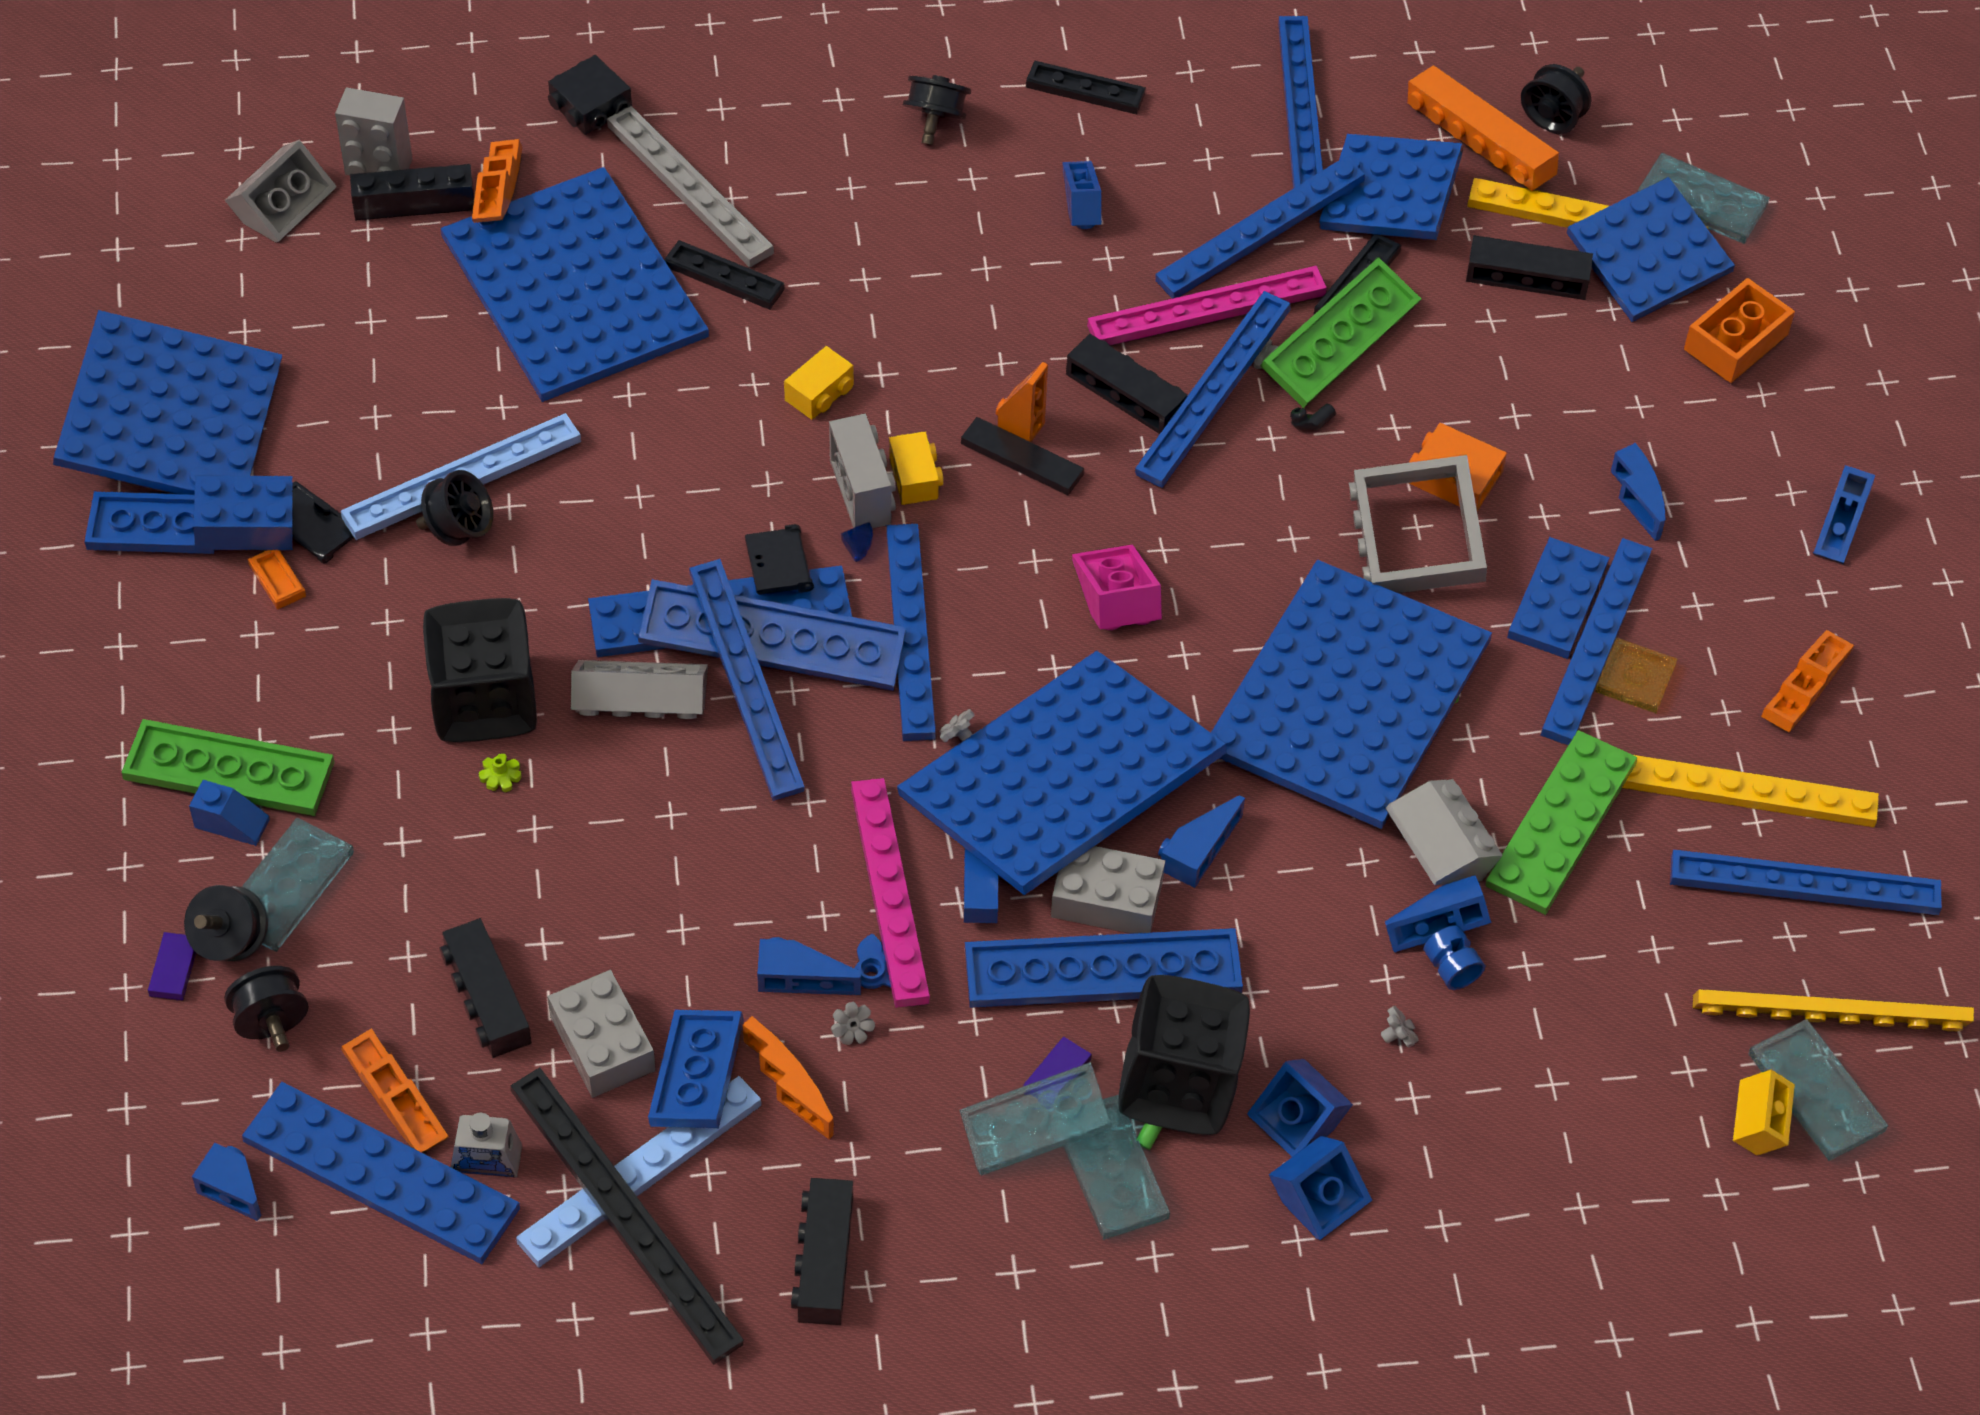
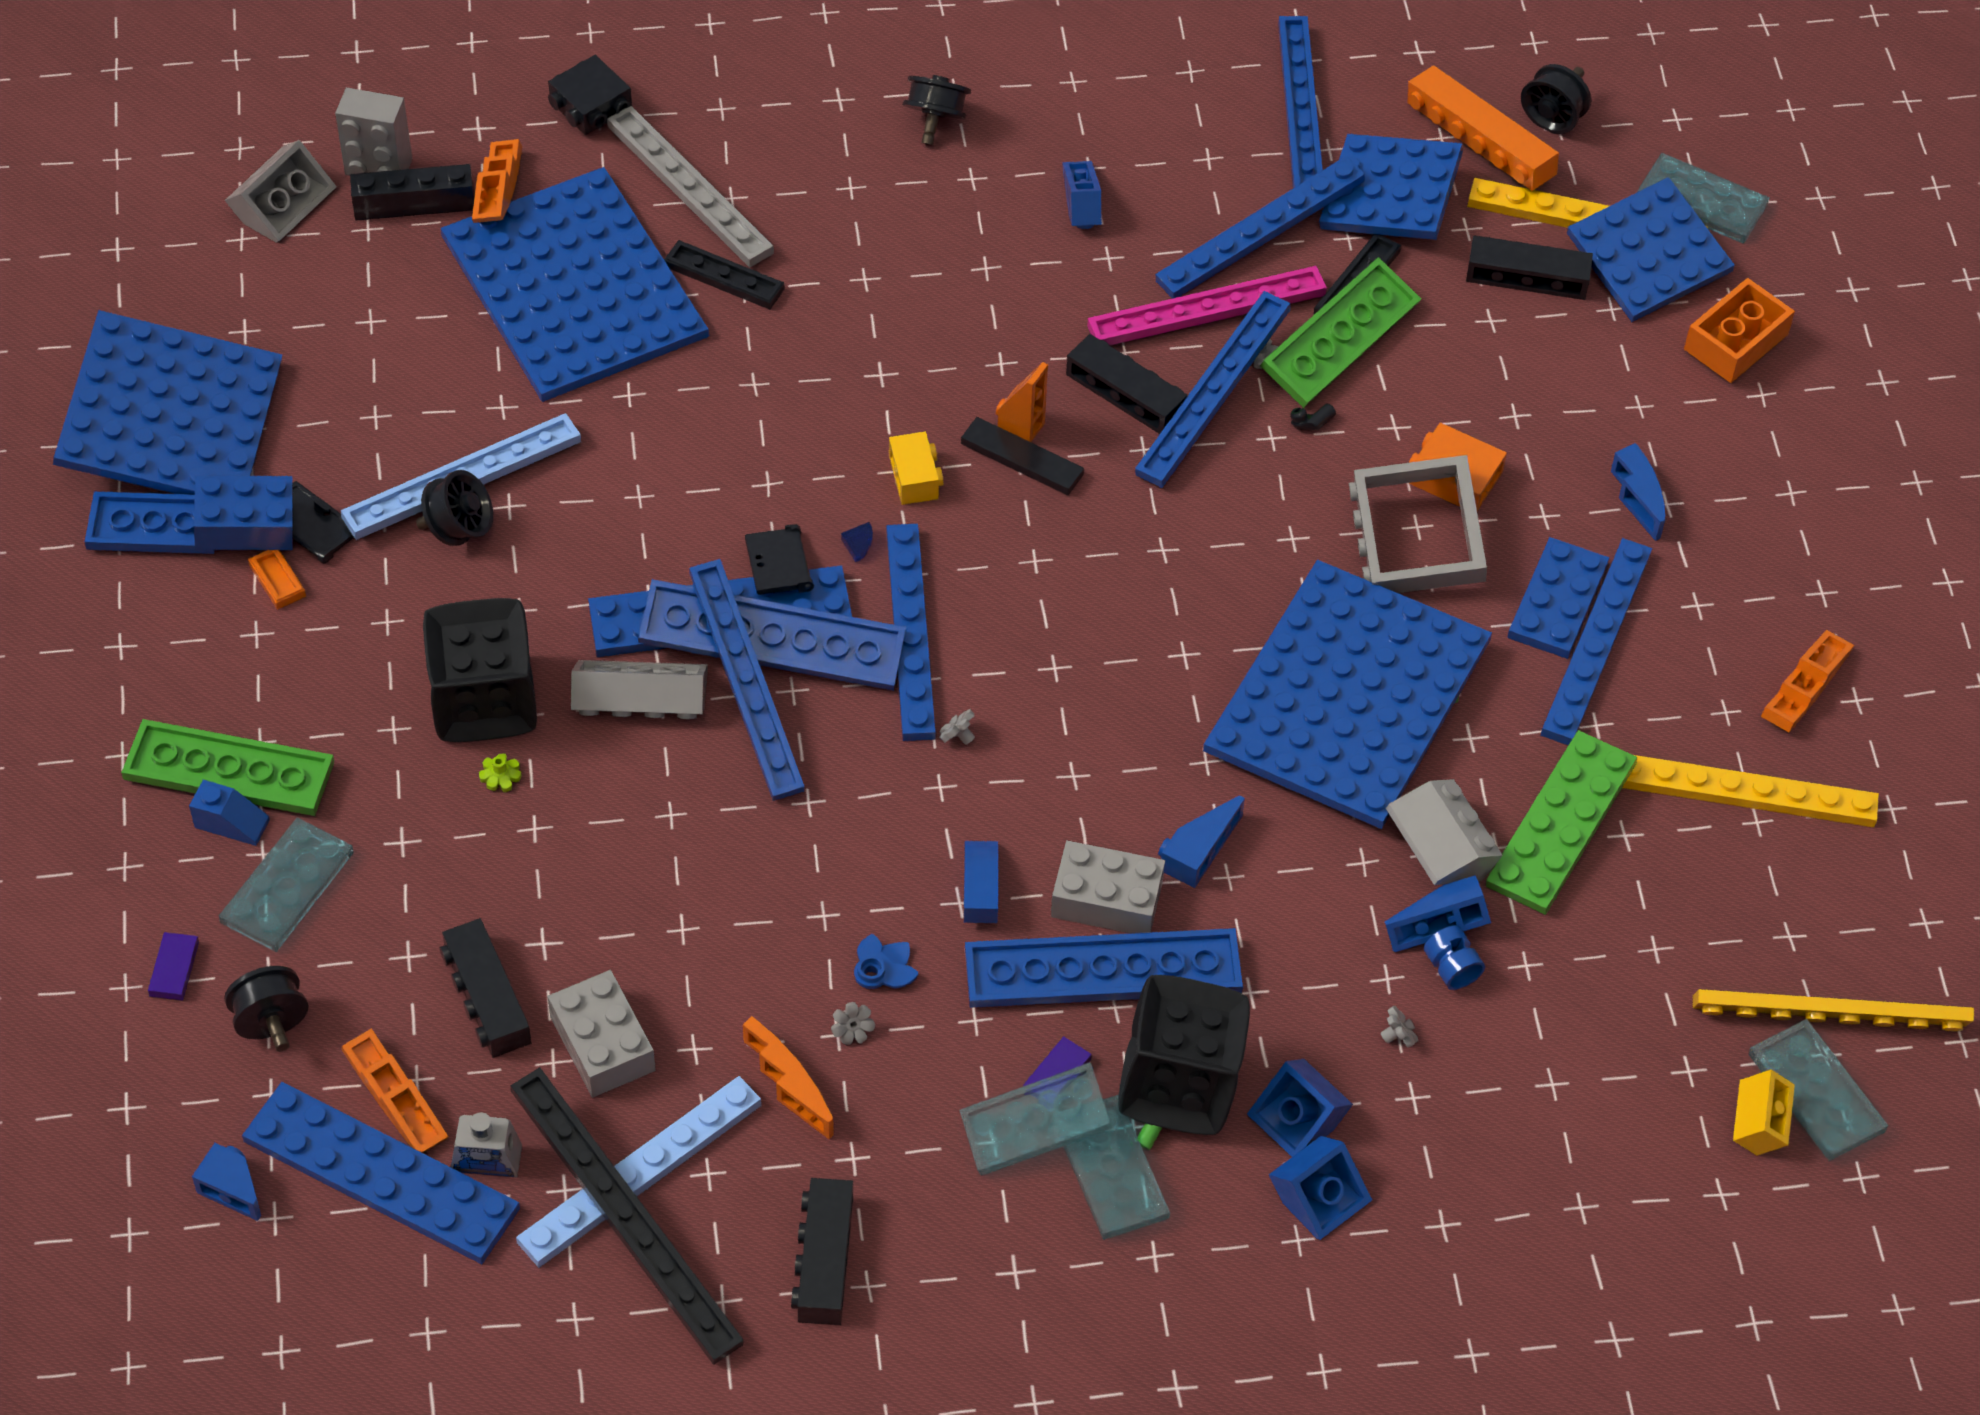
black wheel [184,885,268,961] -> none
blue plate [648,1010,744,1128] -> none
blue slope [757,937,861,995] -> none
yellow brick [784,346,854,420] -> none
light grey brick [829,413,896,532] -> none
dark pink plate [851,778,930,1008] -> none
blue plate [897,651,1227,895] -> none
black tile [1026,60,1146,115] -> none
dark pink slope [1072,544,1162,630] -> none
clear yellow tile [1595,638,1678,714] -> none
blue plate [1670,850,1942,915] -> none
blue slope [1813,465,1875,564] -> none

